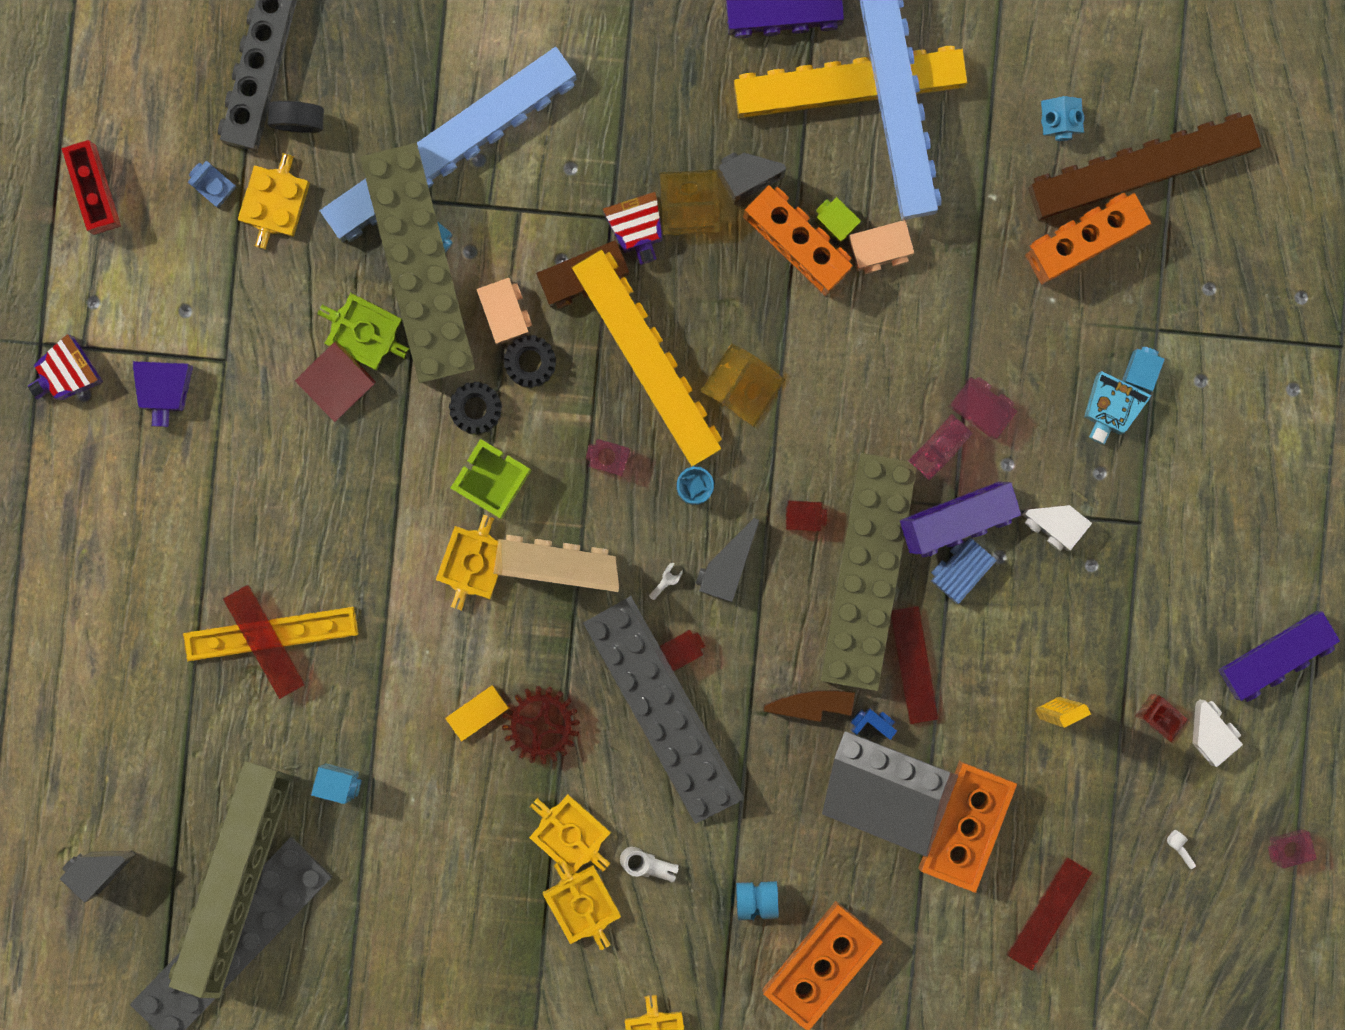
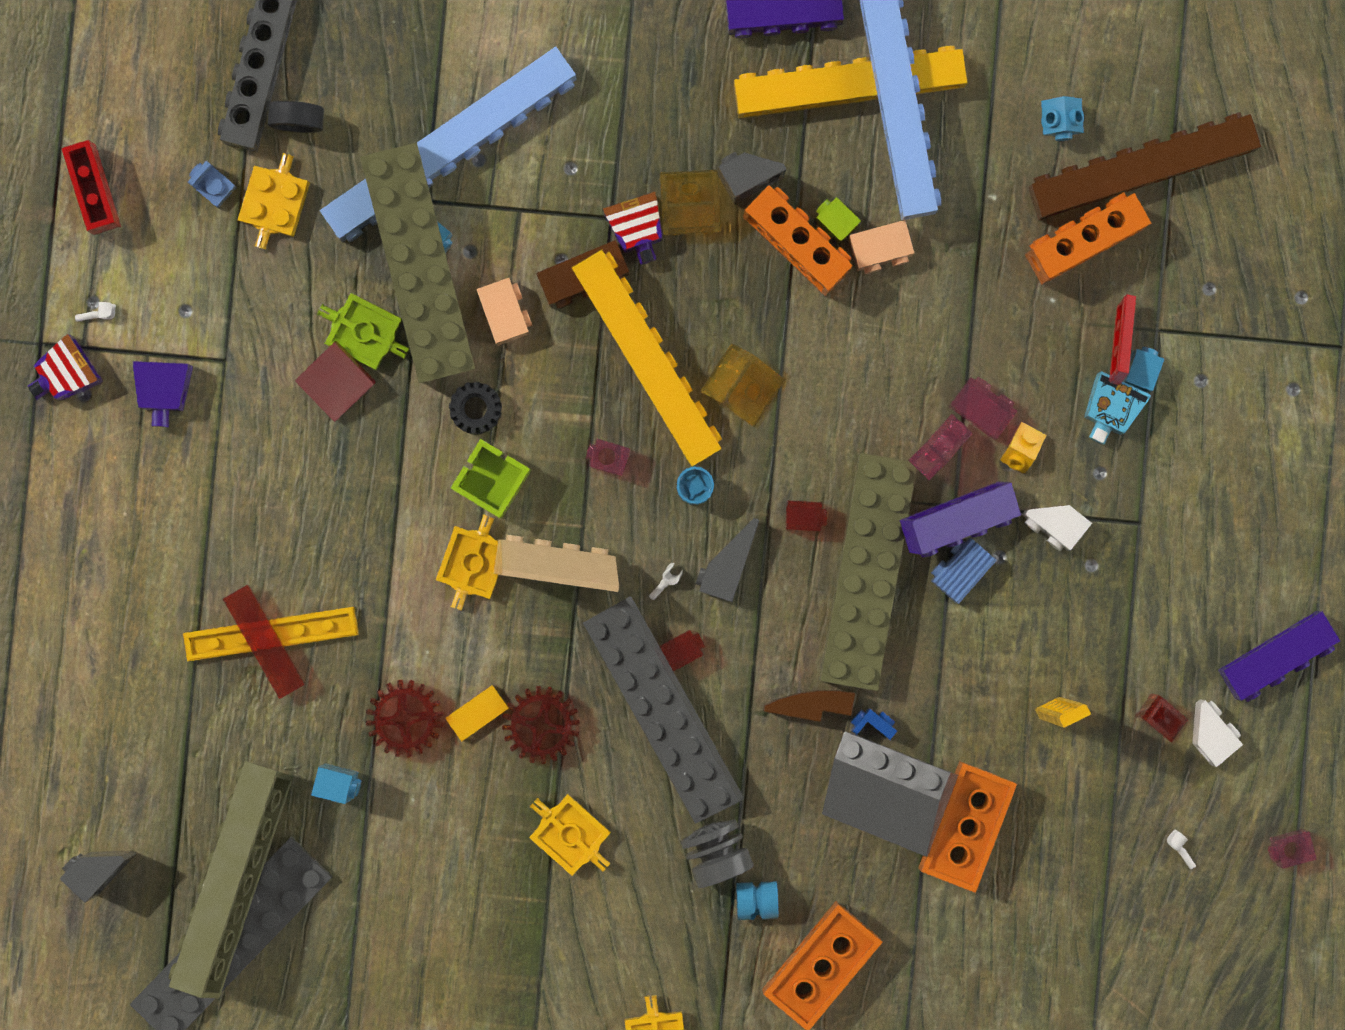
black tyre [504,335,556,388] -> none
yellow plate [543,860,621,950] -> none
white pin [620,847,678,883] -> none
clear red tile [891,606,938,724] -> none
clear red tile [1006,857,1092,971] -> none
none -> white hand [75,302,116,322]
none -> clear red gear [366,679,444,757]
none -> dark grey wheel [680,819,754,888]
none -> yellow bracket [1000,422,1047,474]
none -> red tile [1109,294,1136,385]

